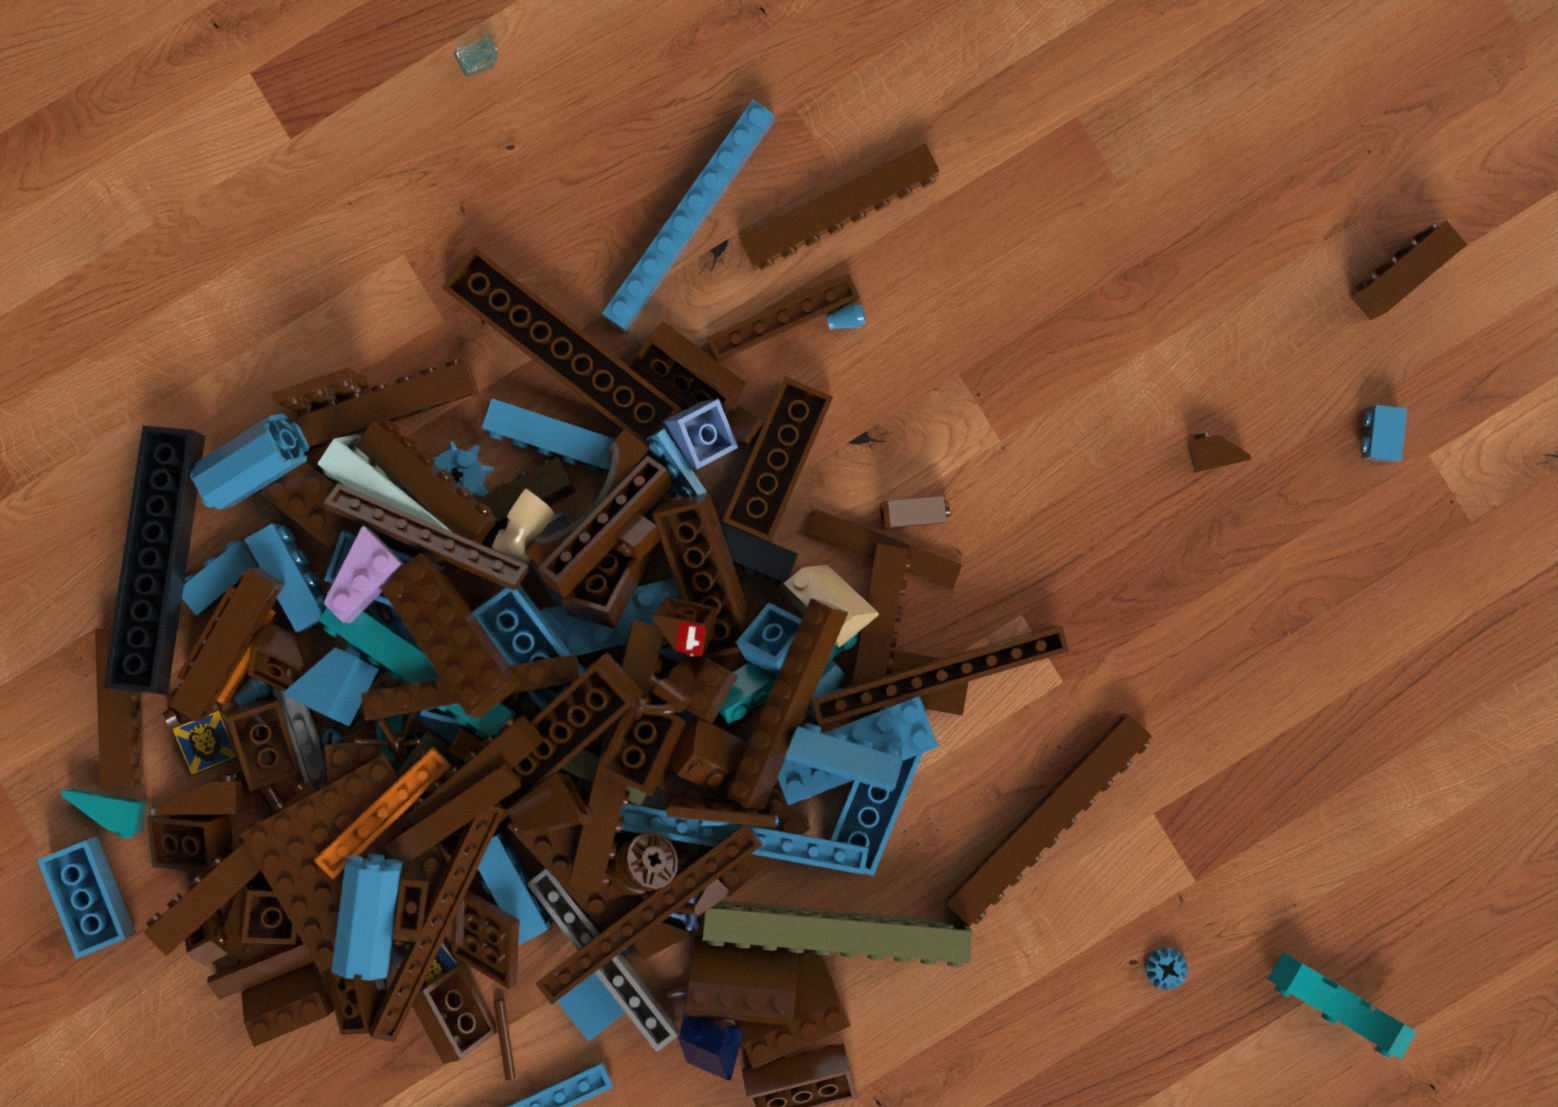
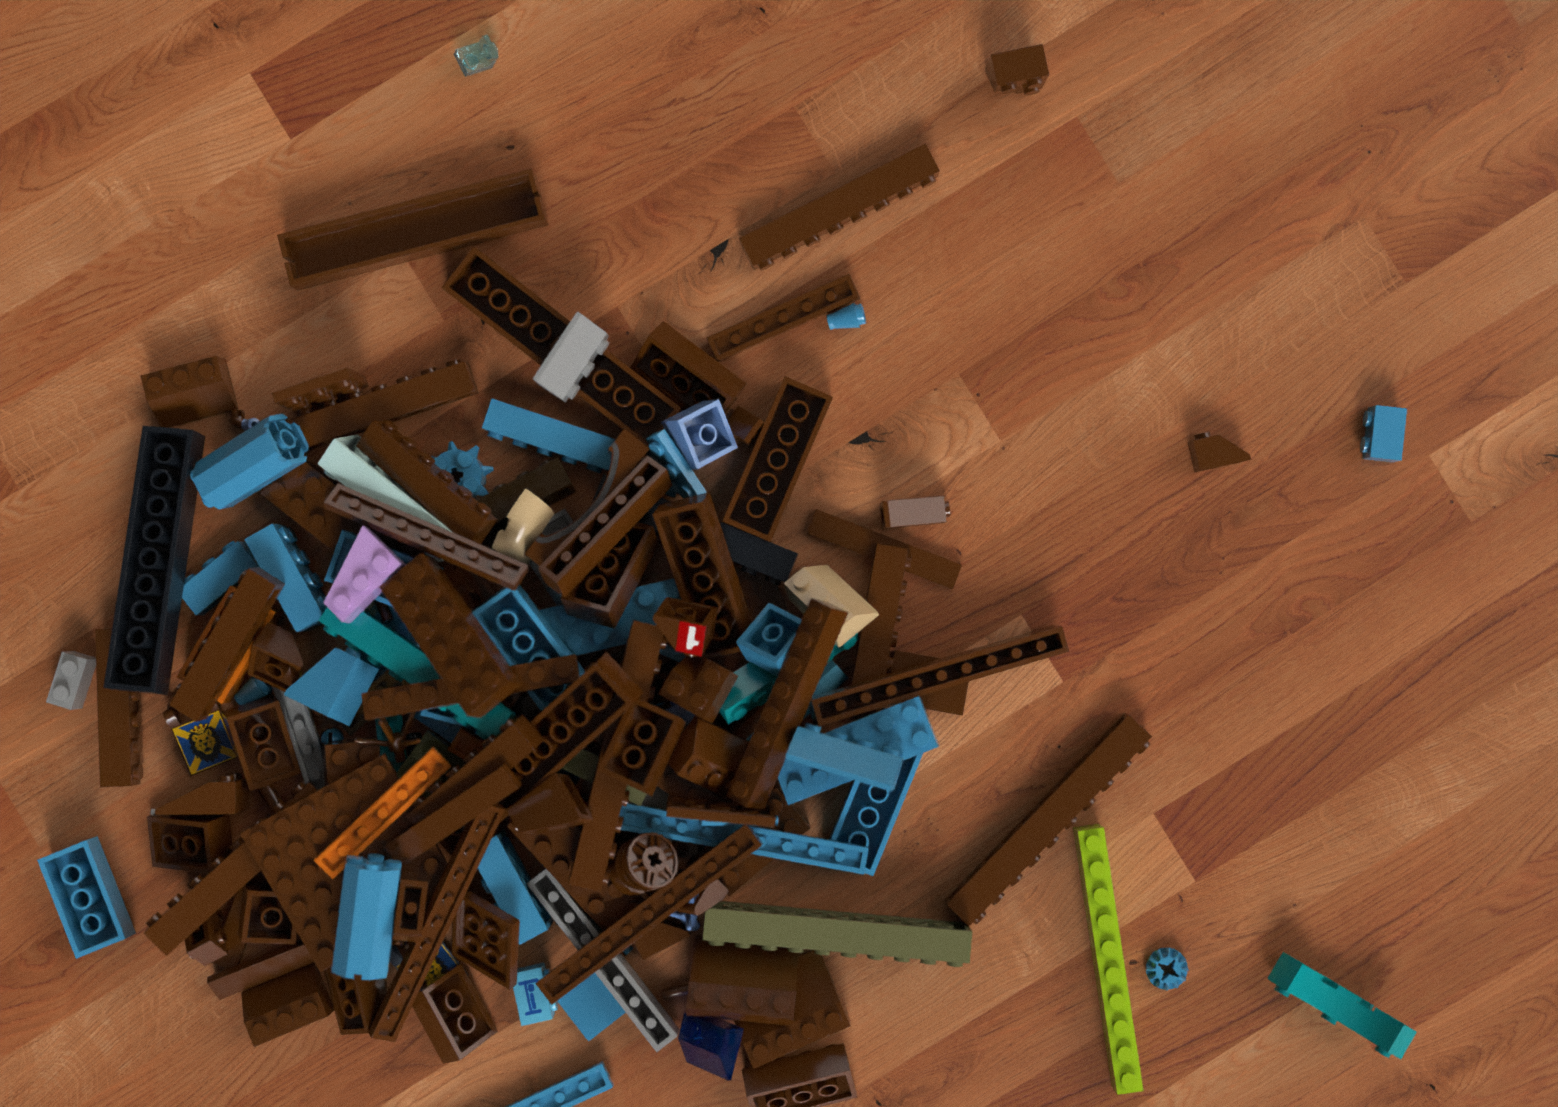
teal slope [61,788,148,838] -> none
reddish brown bar [494,999,516,1080] -> none
dark azure brick [602,100,775,332] -> none
reddish brown brick [615,512,660,561] -> none
reddish brown plant [632,675,691,717] -> none
reddish brown brick [1351,220,1468,320] -> none
none -> light grey brick [46,651,96,710]
none -> reddish brown slope [141,356,238,428]
none -> arm [229,410,260,431]
none -> reddish brown piece [277,168,549,291]
none -> medium azure brick [513,963,558,1026]
none -> light grey slope [533,311,610,403]
none -> reddish brown slope [985,44,1049,96]
none -> lime brick [1073,824,1143,1095]

